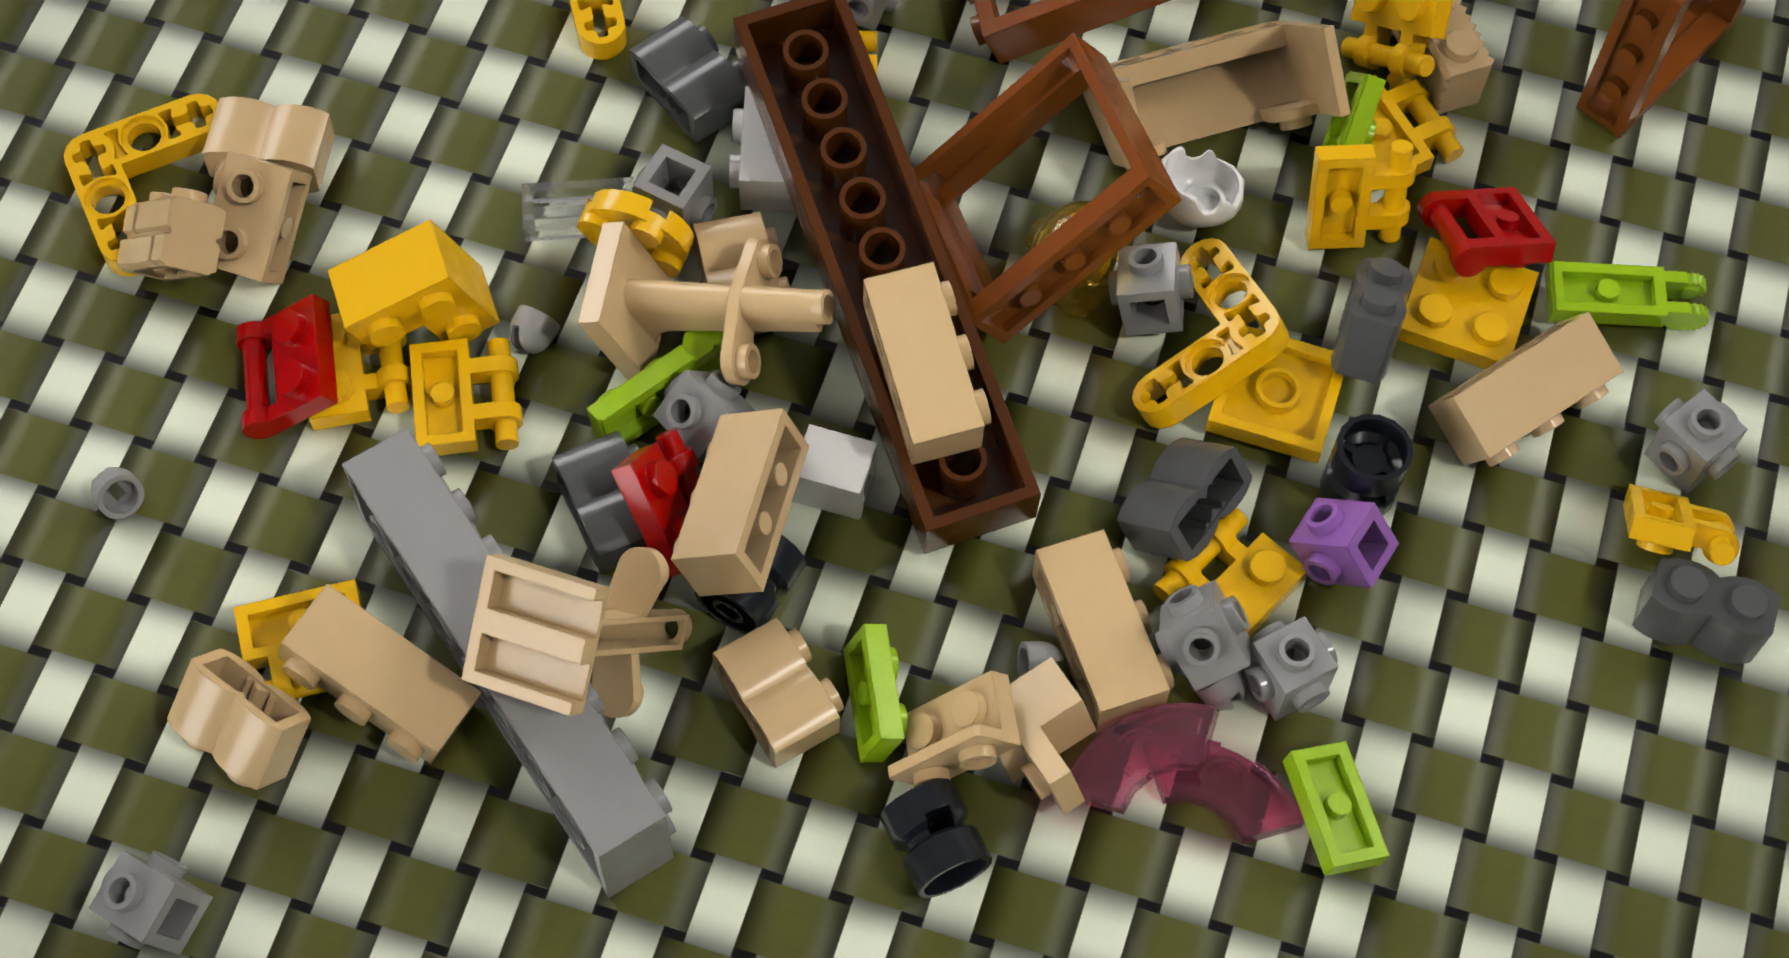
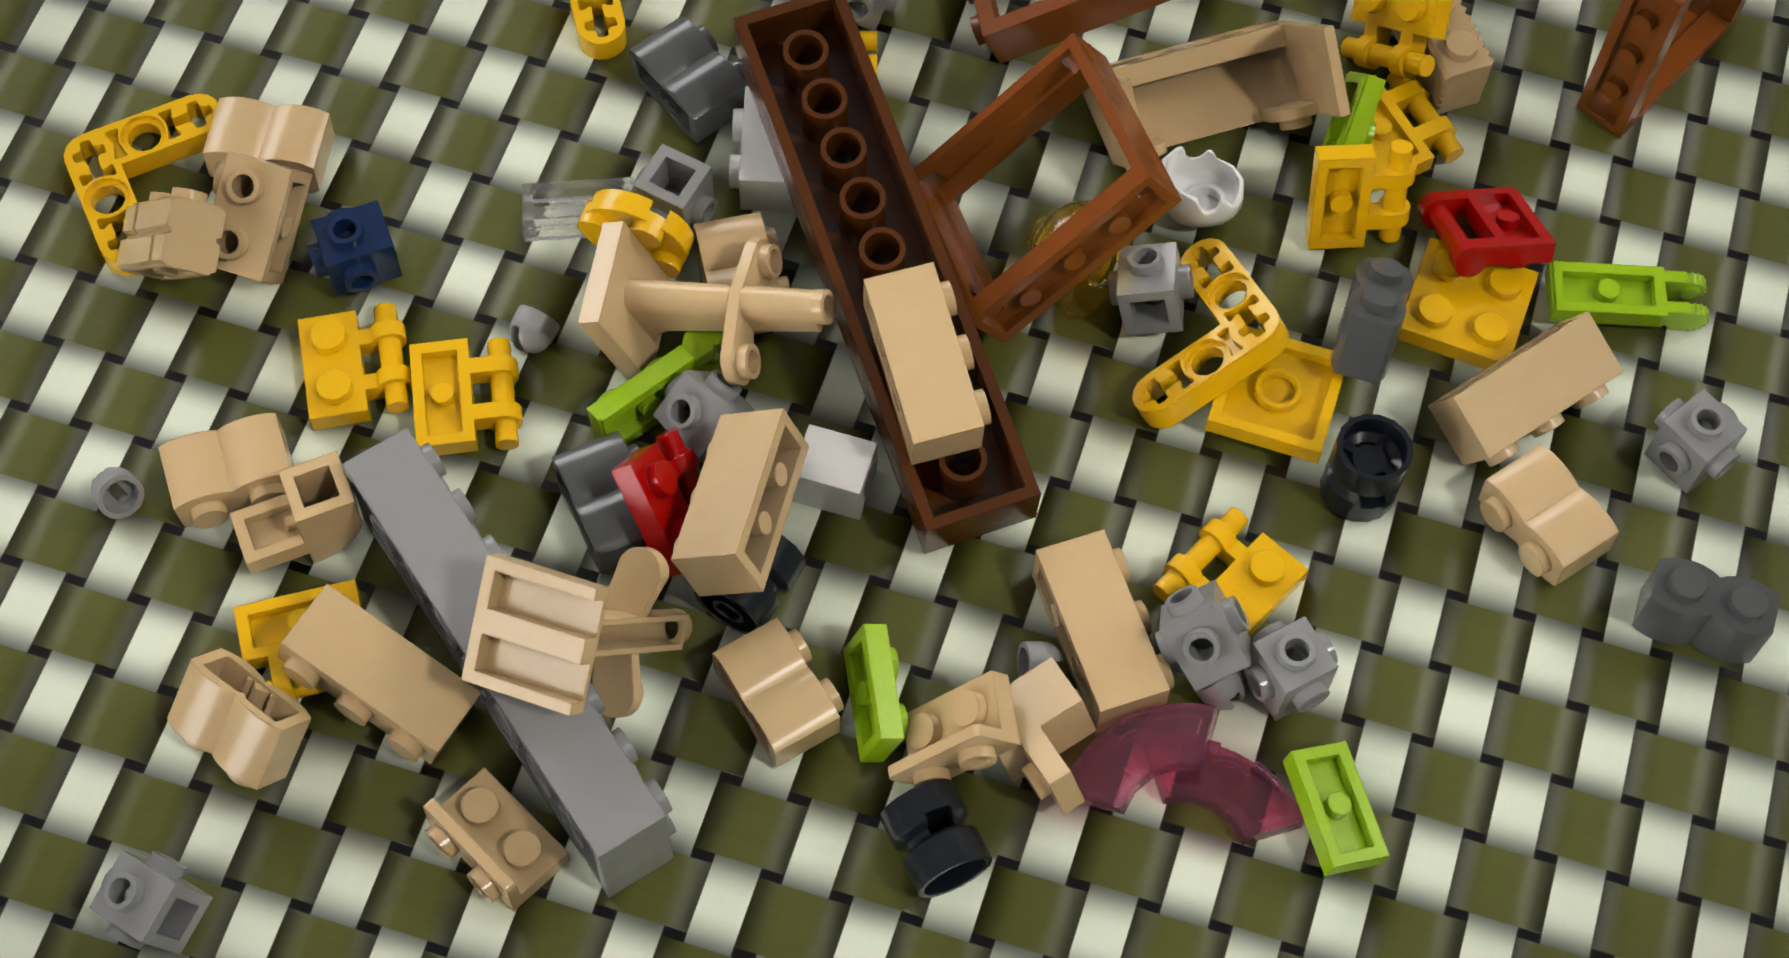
red plate [235,294,338,439] -> none
yellow brick [328,219,500,350] -> none
dark grey brick [1117,437,1252,562] -> none
medium lavender brick [1288,497,1399,588] -> none
yellow plate [1623,484,1740,566] -> none
none -> tan brick [158,413,293,529]
none -> tan brick [229,451,362,574]
none -> dark blue brick [307,200,402,297]
none -> tan bracket [422,767,571,912]
none -> tan brick [1478,444,1619,586]

